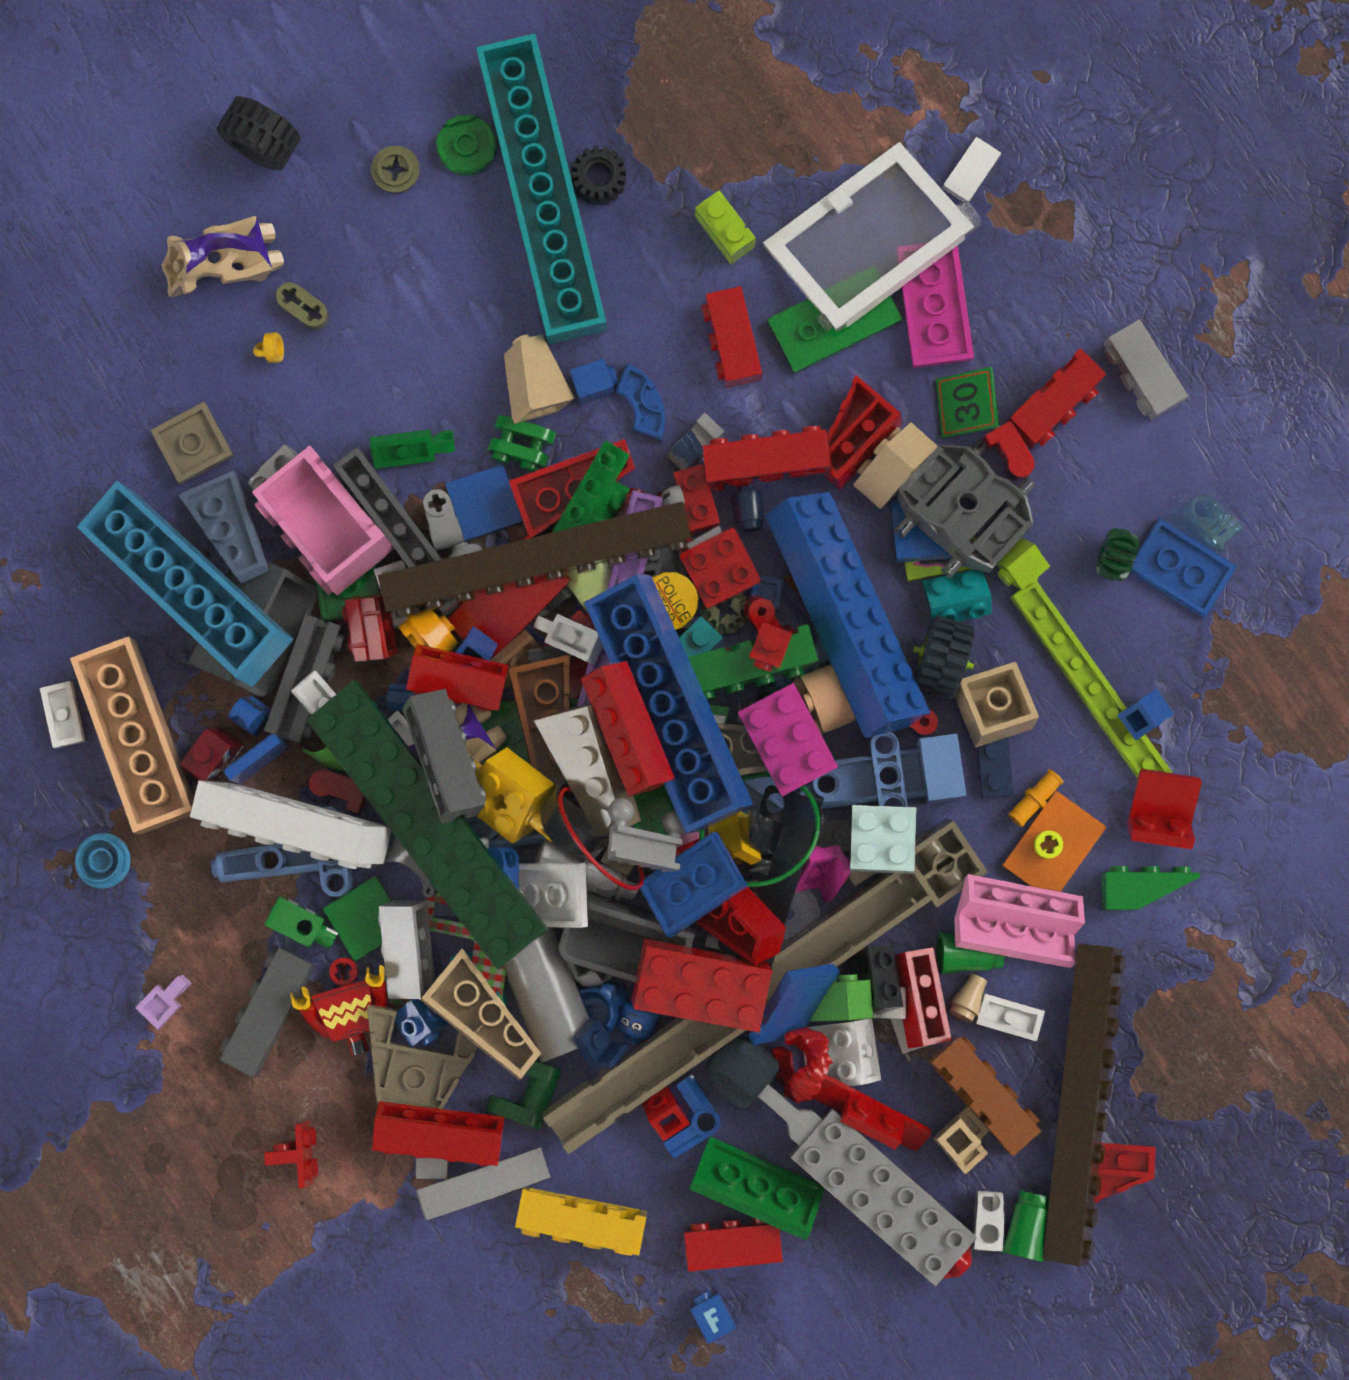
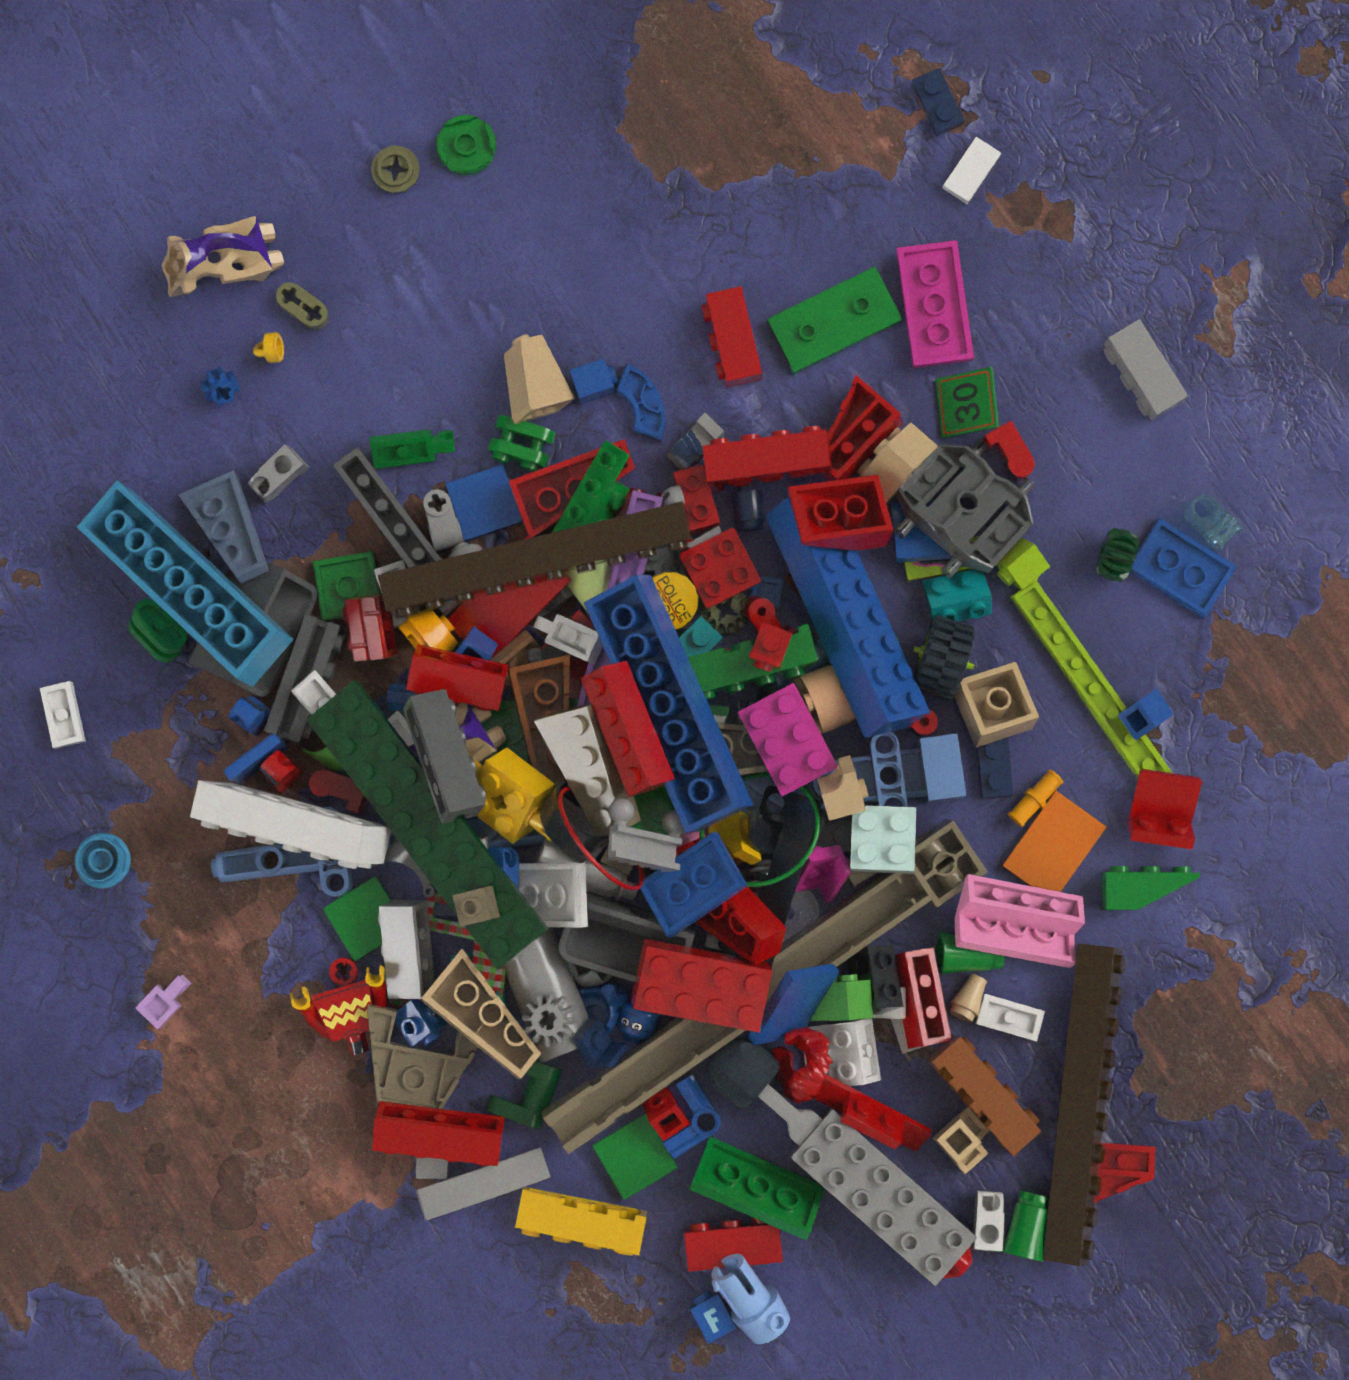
light nougat brick [70,636,194,835] -> none
dark tan plate [150,401,235,485] -> none
dark red torso [180,727,245,783] -> none
black tyre [216,96,301,171] -> none
dark grey brick [219,947,316,1077] -> none
bright pink windscreen [252,445,395,596] -> none
red bracket [264,1120,319,1189] -> none
green torso [265,894,338,949] -> none
teal brick [476,33,607,345] -> none
black tyre [571,145,626,206] -> none
lime brick [695,190,756,264] -> none
door [763,142,982,332] -> none
red wedge [1007,348,1106,450] -> none
neon yellow bush [1034,831,1063,859] -> none
none -> green brick [128,599,187,662]
none -> blue gear [199,366,240,406]
none -> red leg [259,750,304,794]
none -> dark tan brick [452,886,500,927]
none -> light grey gear [522,992,577,1047]
none -> green tile [592,1113,678,1200]
none -> light blue piece [711,1253,790,1344]
none -> red slope [787,475,893,551]
none -> tan brick [817,755,869,821]
none -> dark blue plate [911,68,964,137]

